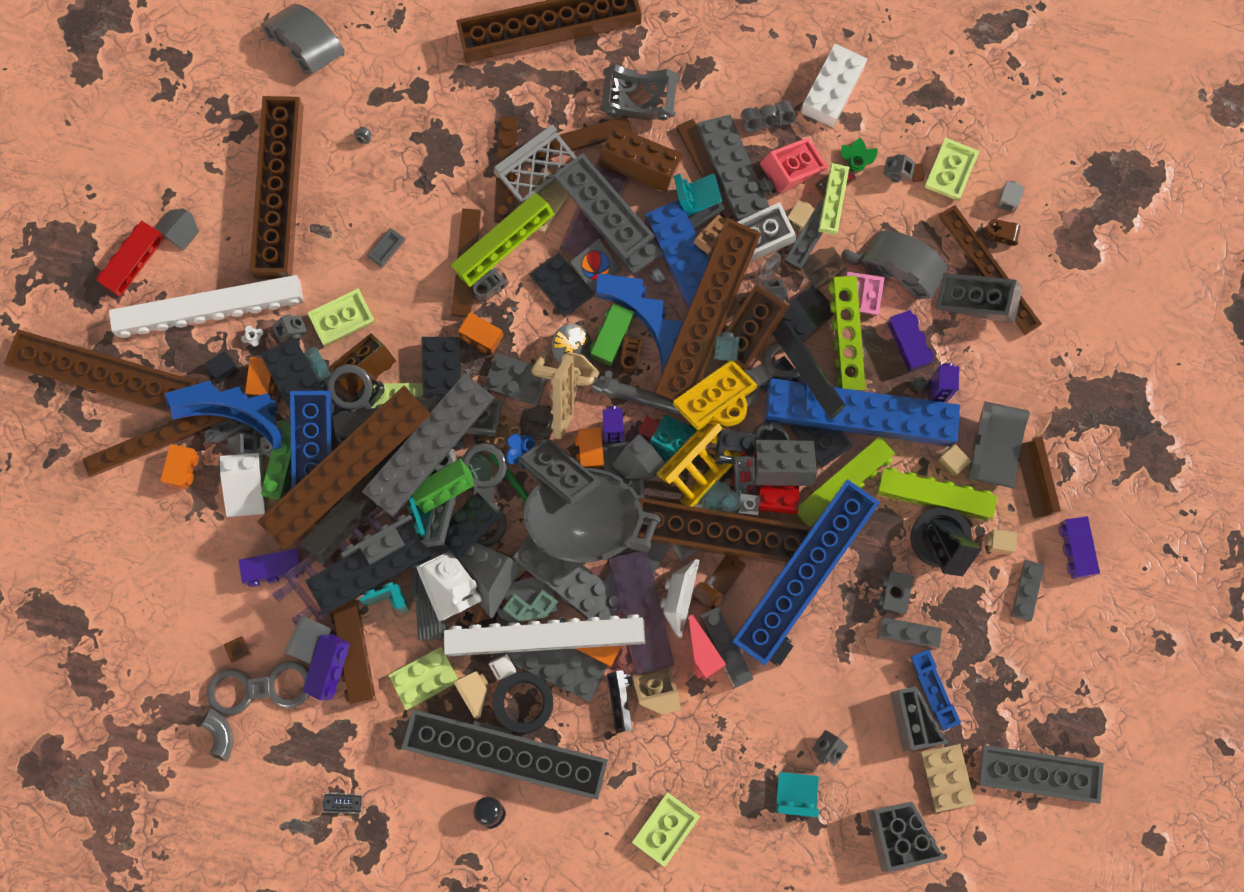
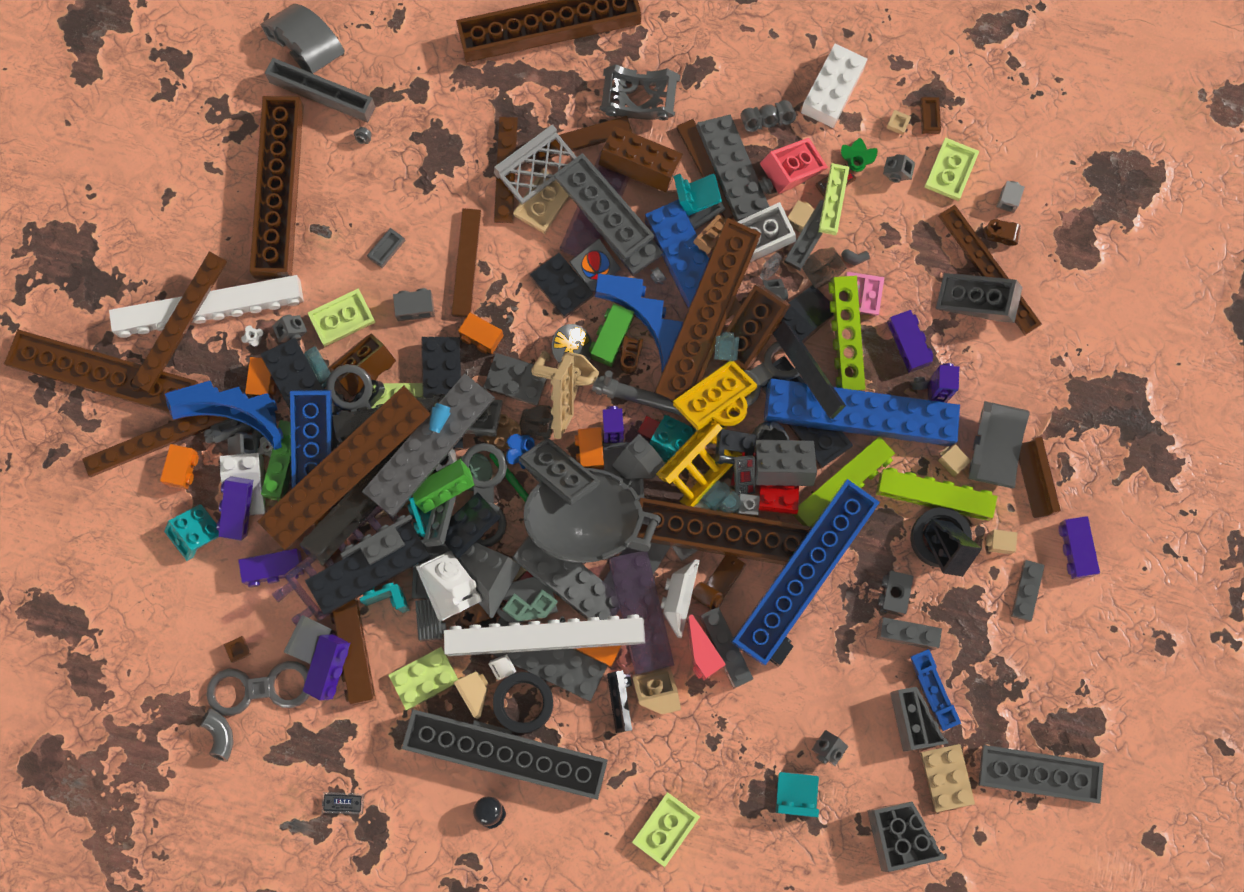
red brick [96,220,165,297] -> none
dark grey slope [154,208,199,251] -> none
black brick [205,351,239,383] -> none
lime brick [451,193,555,287] -> none
dark grey piece [473,267,509,302] -> none
dark grey panel [861,231,948,300] -> none
reddish brown piece [912,163,925,182] -> none
none -> reddish brown plate [132,251,227,393]
none -> teal bracket [164,504,219,561]
none -> dark purple brick [217,476,254,541]
none -> dark grey brick [265,58,376,123]
none -> dark grey brick [393,288,435,321]
none -> dark azure cone [429,403,451,433]
none -> tan plate [887,110,911,135]
none -> reddish brown tile [920,97,941,134]

